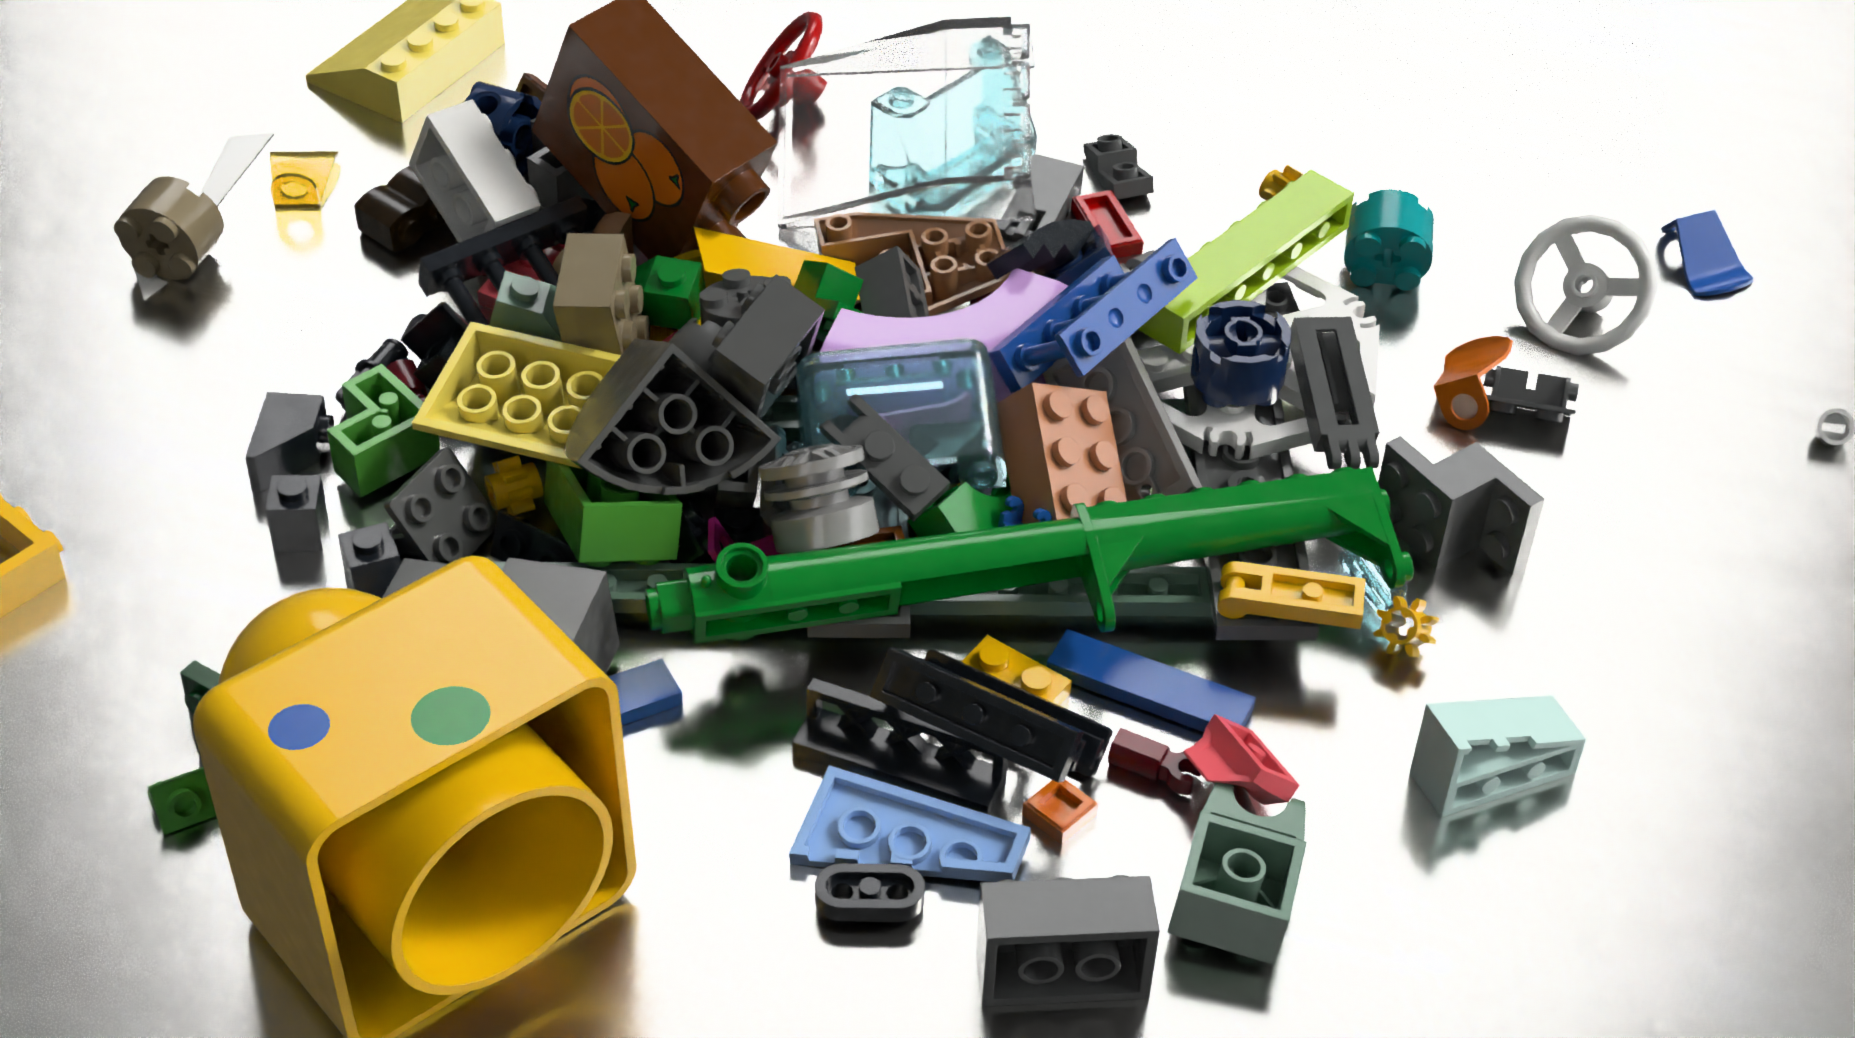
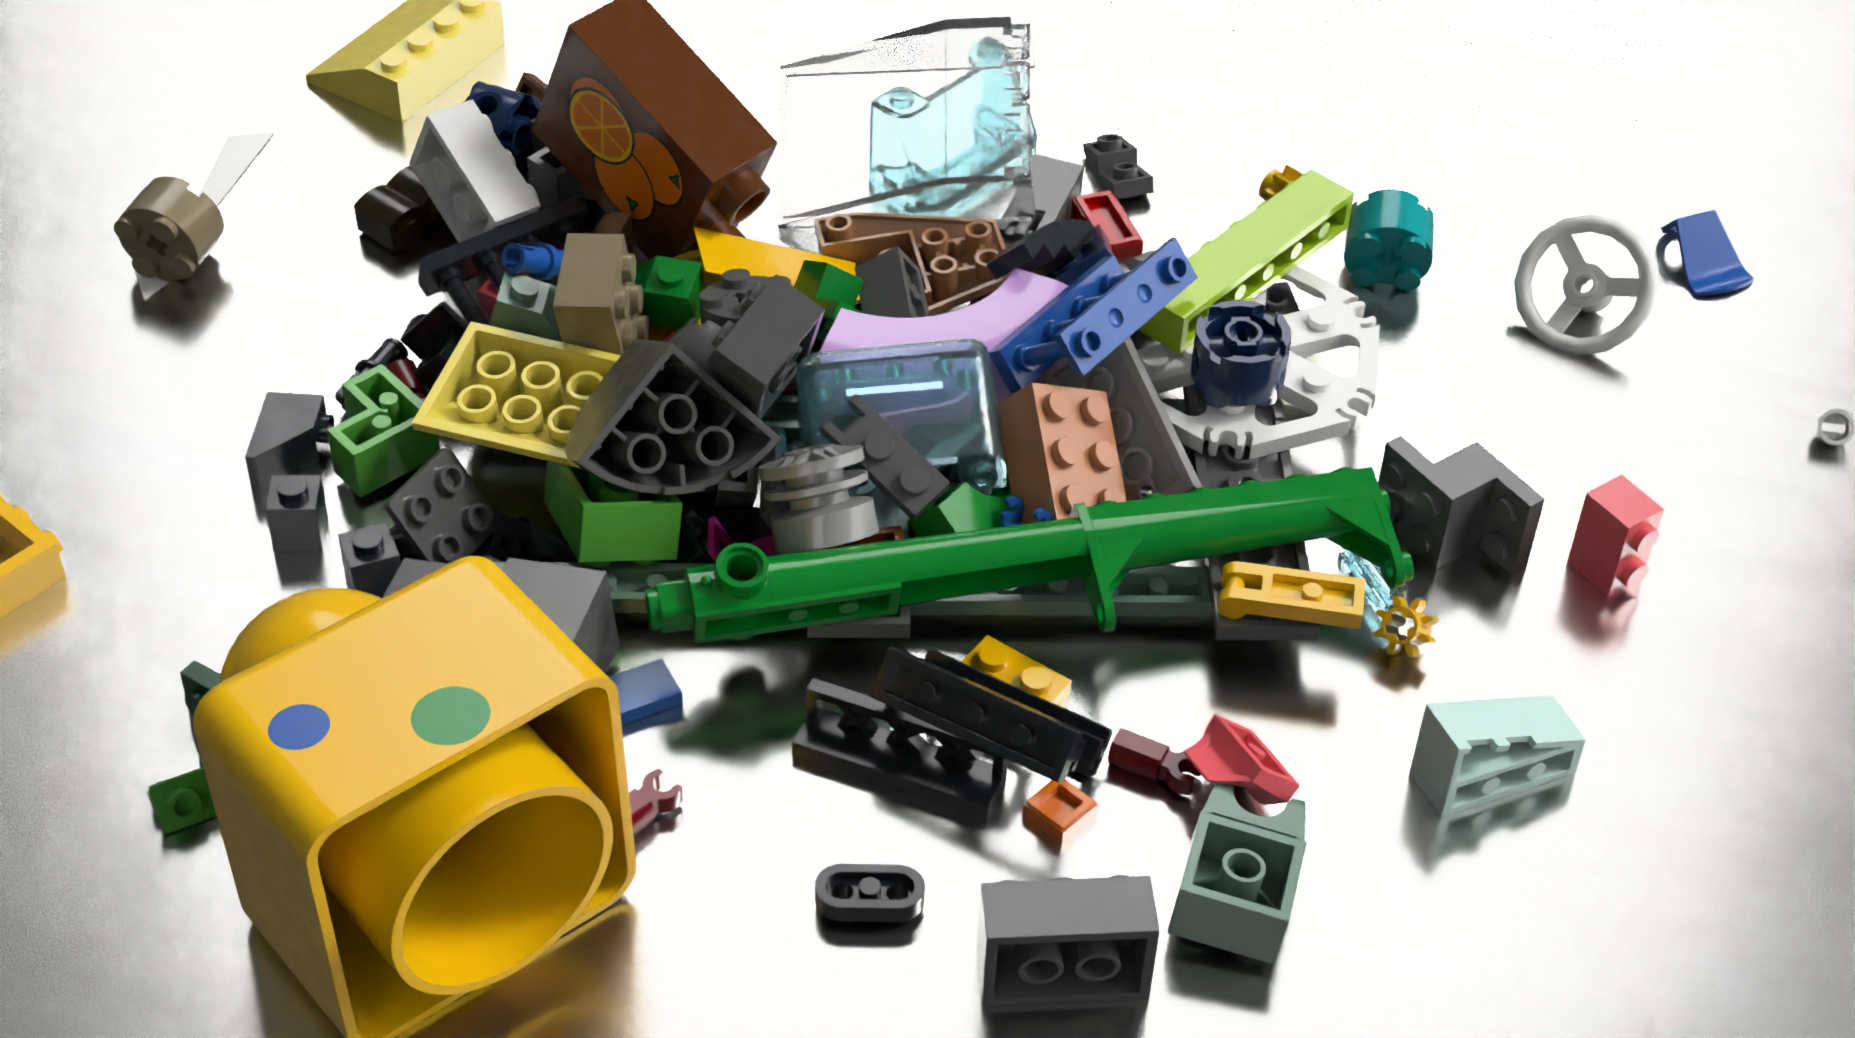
clear yellow piece [270,151,340,209] -> none
yellow gear [484,455,543,516] -> none
red piece [740,11,829,120] -> none
light blue wing [789,765,1031,882] -> none
blue tile [1046,629,1256,732] -> none
dark grey hinge [1290,316,1380,470] -> none
orange piece [1433,336,1513,430] -> none
dark grey hinge [1483,365,1579,423] -> none
none -> blue pin [501,243,564,280]
none -> bar [629,768,683,835]
none -> coral brick [1567,474,1664,597]

